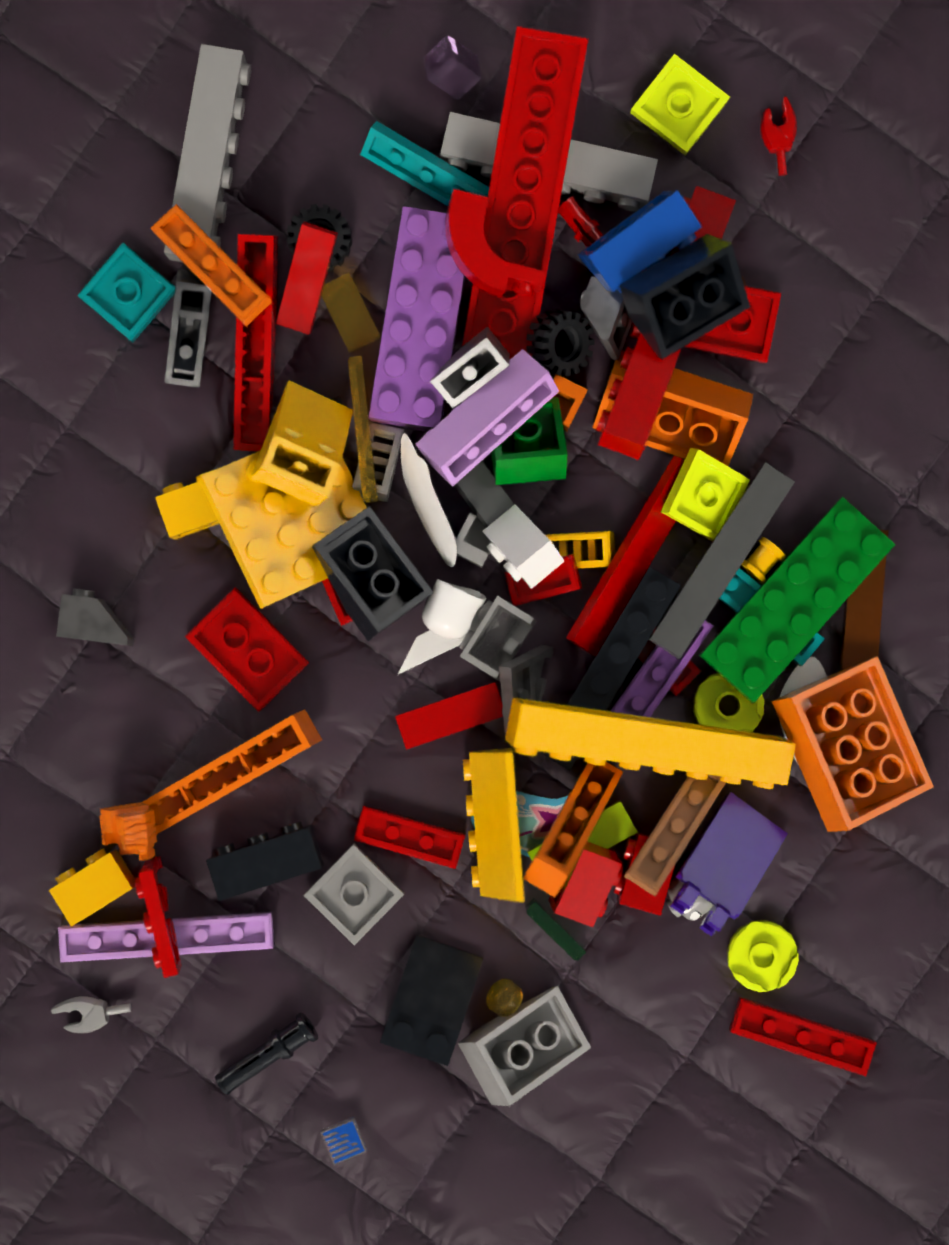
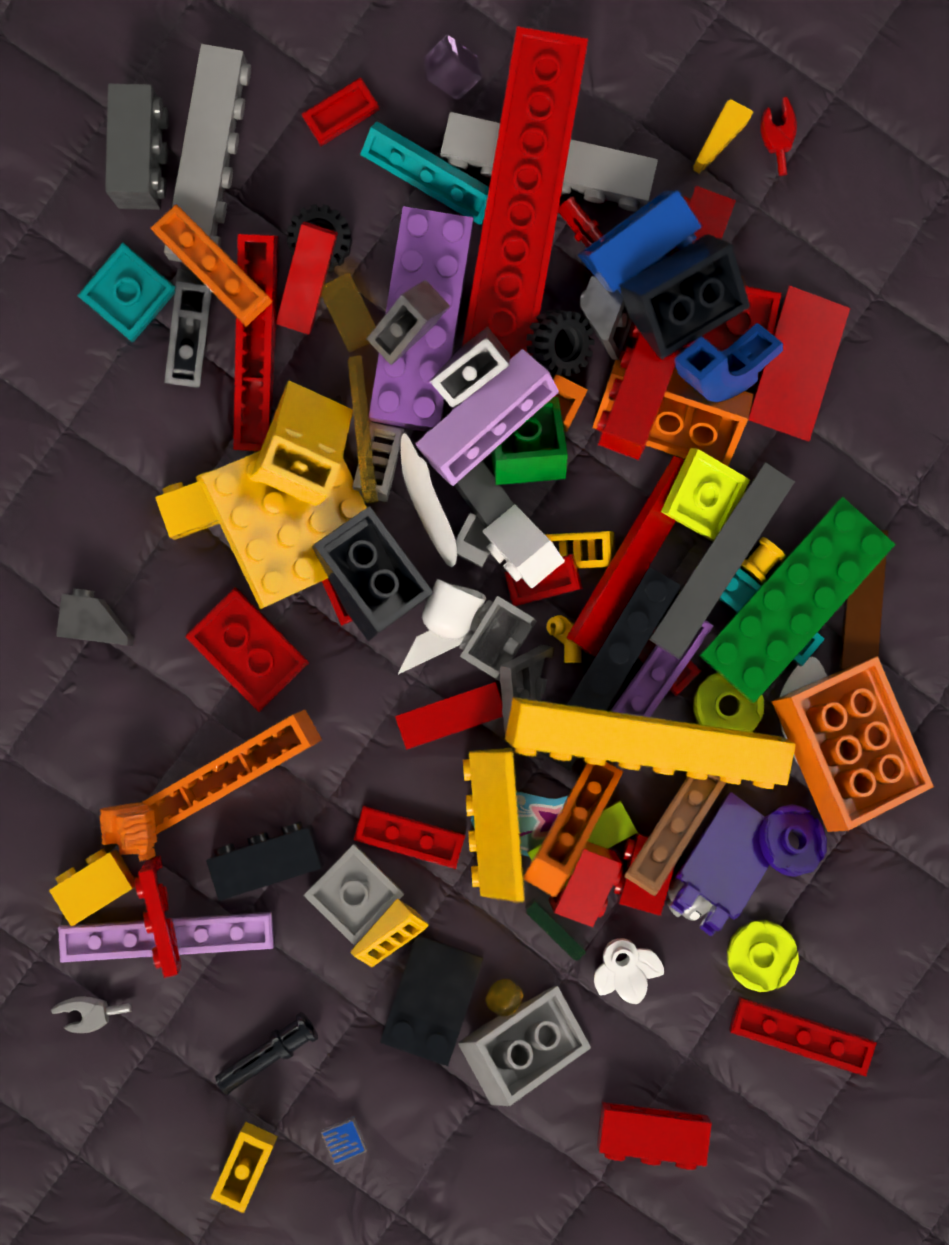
red arch [445,189,547,298] -> none
neon yellow plate [630,54,730,156] -> none
none -> dark grey brick [105,84,169,210]
none -> yellow brick [211,1122,278,1213]
none -> red tile [301,77,380,146]
none -> yellow slope [350,898,429,967]
none -> flat silver slope [367,280,450,365]
none -> yellow arm [546,615,582,663]
none -> white plate [594,938,664,1004]
none -> red brick [597,1102,712,1170]
none -> blue arch [674,322,783,402]
none -> yellow slope [693,99,753,173]
none -> red piece [748,285,850,442]
none -> dark purple tile [759,804,827,877]

